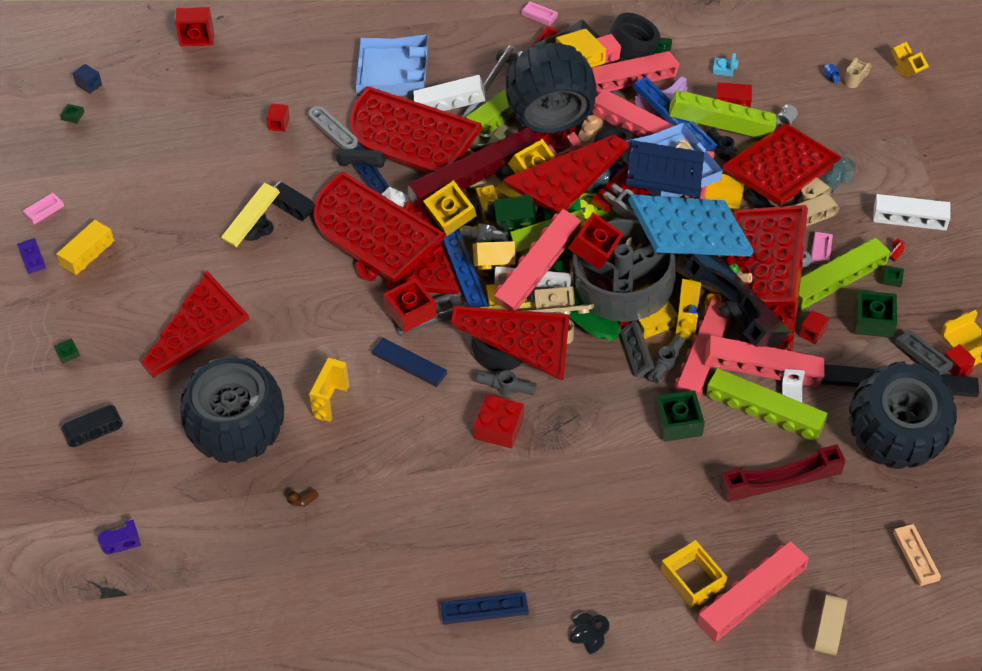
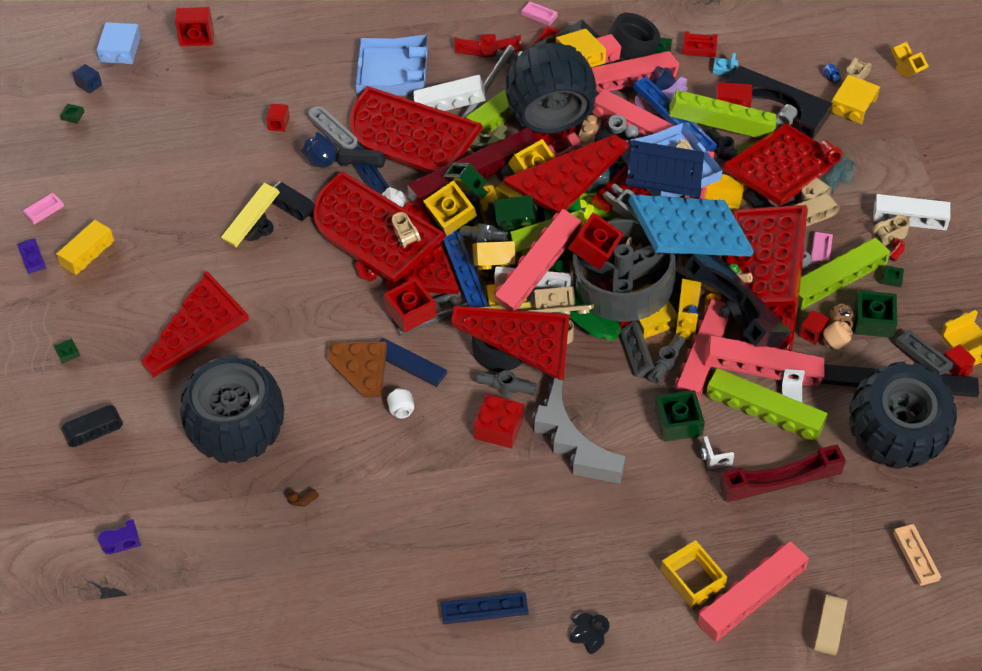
yellow panel [309,358,349,422] -> none
none -> light blue brick [97,23,141,64]
none -> dark blue helmet [301,132,337,168]
none -> dark orange plate [327,342,387,397]
none -> white head [387,388,414,419]
none -> tan piece [392,212,421,248]
none -> dark green torso [443,162,488,200]
none -> red plate [454,34,521,58]
none -> light grey arch [532,378,625,484]
none -> light grey plate [608,114,639,139]
none -> dark blue brick [649,66,676,90]
none -> red plate [682,31,718,57]
none -> white bracket [701,436,734,470]
none -> black arch [727,65,833,139]
none -> red cone [820,140,842,163]
none -> light nougat head [823,321,852,350]
none -> medium nougat head [829,303,856,329]
none -> yellow panel [831,75,880,124]
none -> tan piece [873,215,910,246]

